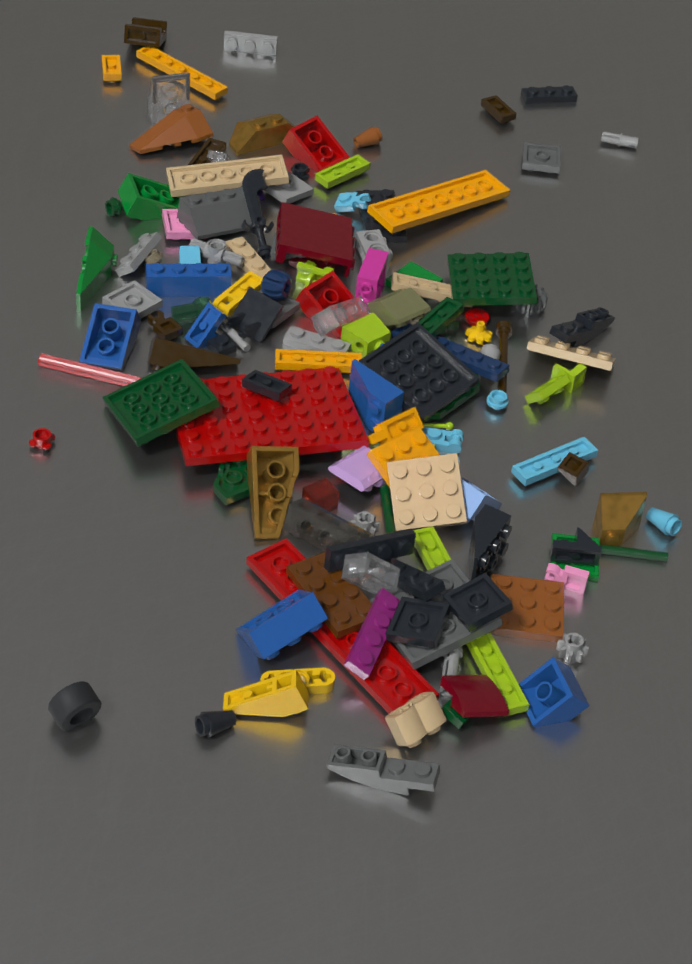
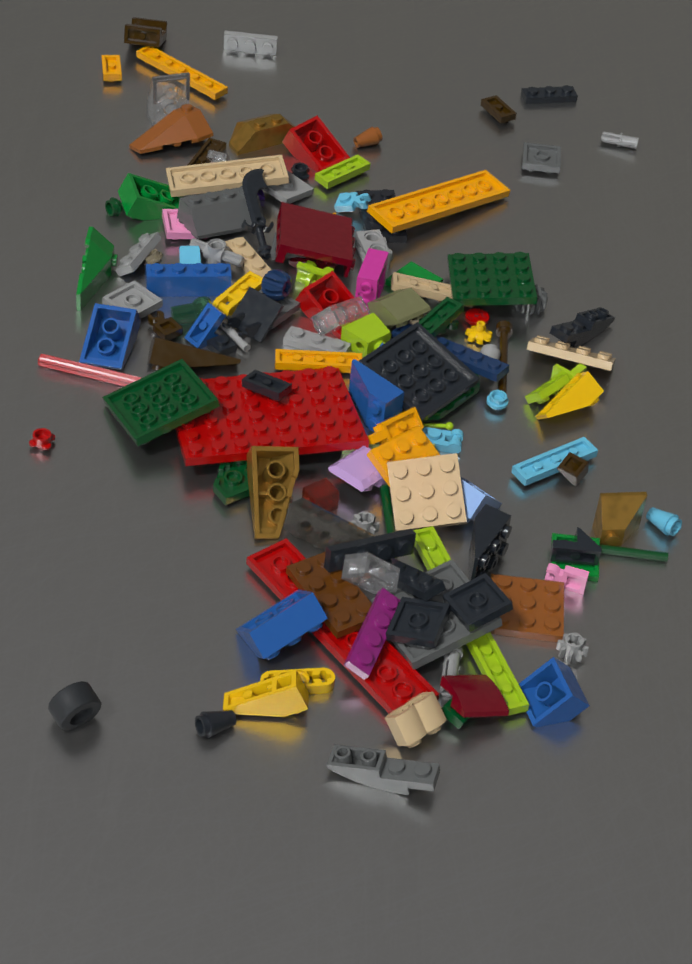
none -> yellow slope [535,371,604,420]

